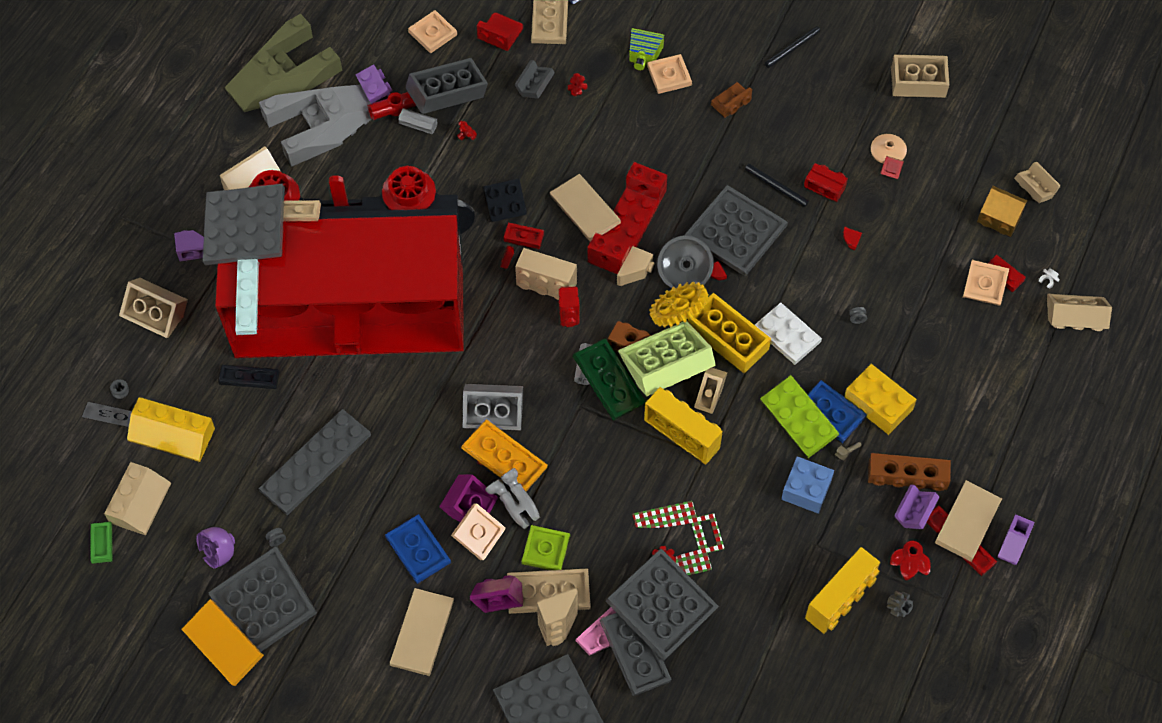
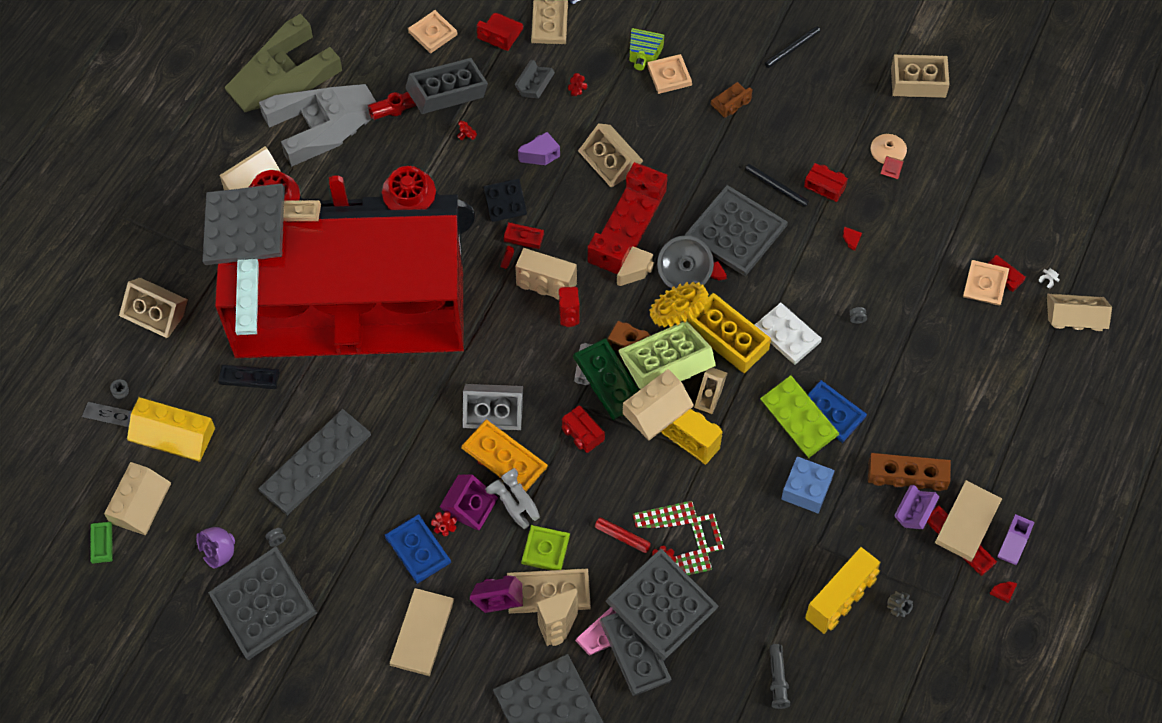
medium lavender slope [174,230,204,261] -> none
light orange tile [182,599,264,686] -> none
medium lavender bracket [356,64,393,104] -> none
light grey axle [398,108,438,134] -> none
light nougat plate [451,503,506,560] -> none
tan tile [550,174,621,242] -> none
dark tan hand [835,442,861,460] -> none
yellow brick [844,364,917,435] -> none
red plate [890,541,931,580] -> none
pearl gold slope [977,186,1027,237] -> none
tan bracket [1014,162,1060,203] -> none
none -> red plant [431,511,457,536]
none -> medium lavender slope [518,132,560,165]
none -> red brick [561,406,605,453]
none -> tan slope [578,124,643,187]
none -> red axle [595,518,651,553]
none -> tan slope [623,369,694,441]
none -> dark grey pin [769,644,790,709]
none -> red tile [990,581,1017,603]

